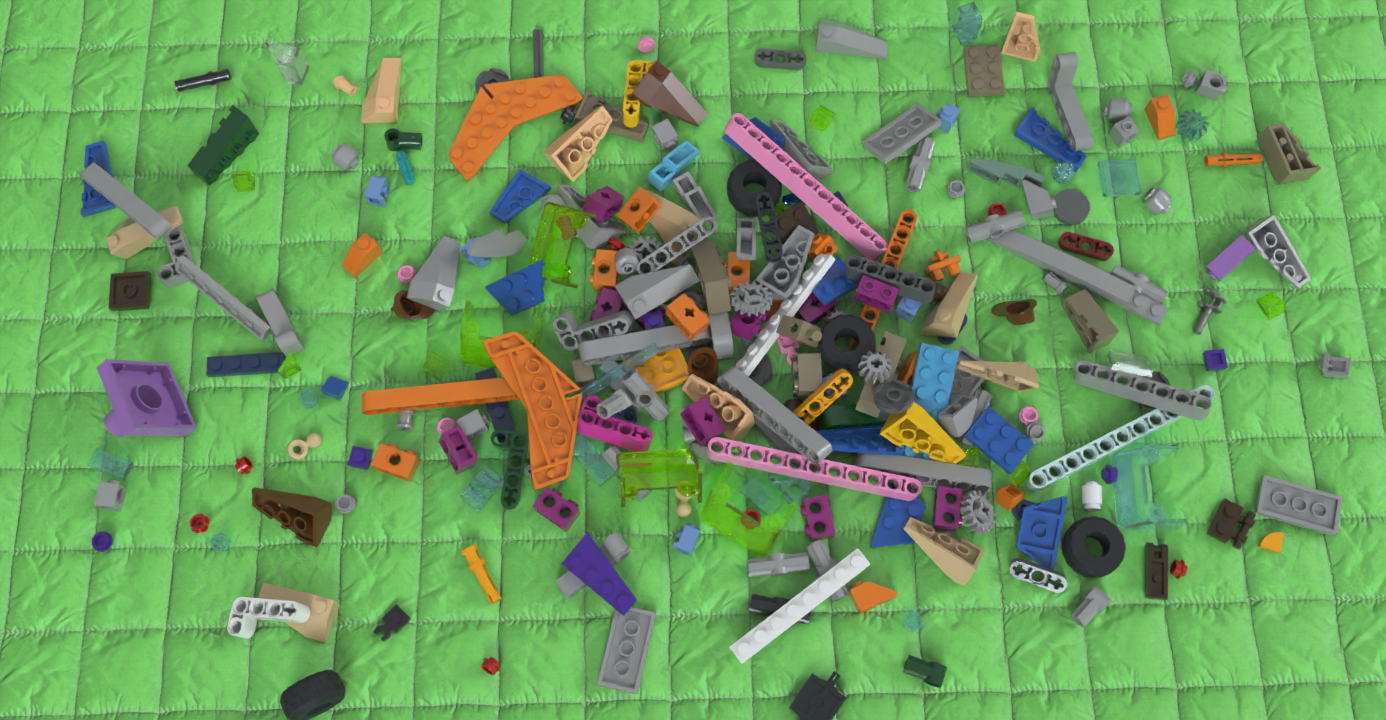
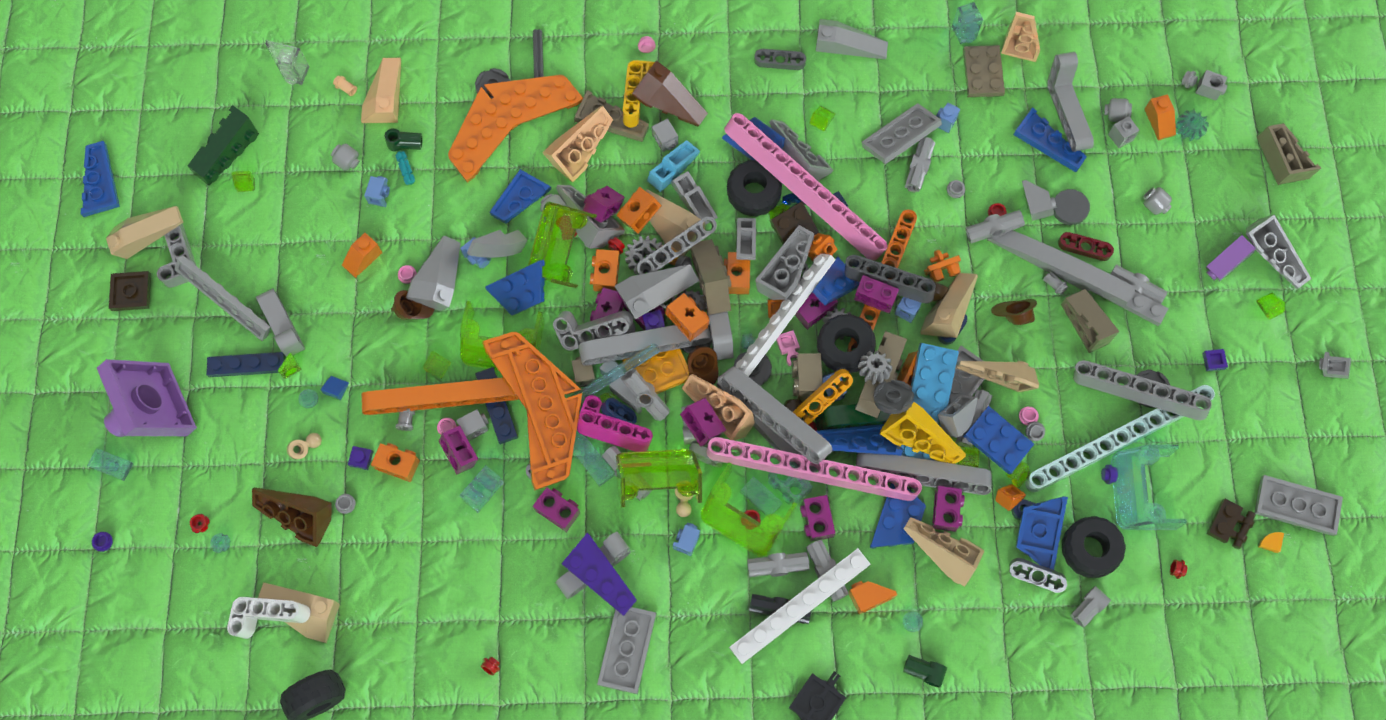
light grey beam [79,162,172,240] -> none
light grey brick [94,480,127,512] -> none
black pin [174,69,232,92] -> none
red plate [235,456,254,474] -> none
black plate [374,604,411,642] -> none
light orange pin [461,544,502,605] -> none
dark green beam [491,429,528,510] -> none
black plate [560,106,576,124] -> none
light grey piece [596,387,634,420] -> none
light grey head [614,248,639,276] -> none
light grey gear [731,281,773,317] -> none
magenta brick [731,310,769,341] -> none
black beam [755,192,783,263] -> none
dark tan torso [776,315,822,348] -> none
light grey gear [960,490,996,534] -> none
sand green slope [966,159,1046,188] -> none
clear light blue gear [1051,161,1076,184] -> none
white brick [1081,481,1103,512] -> none
clear light blue plate [1098,159,1141,197] -> none
clear plate [1107,349,1153,378] -> none
dark brown plate [1144,542,1168,601] -> none
flat silver piece [1193,288,1227,335] -> none
orange pin [1204,153,1263,167] -> none

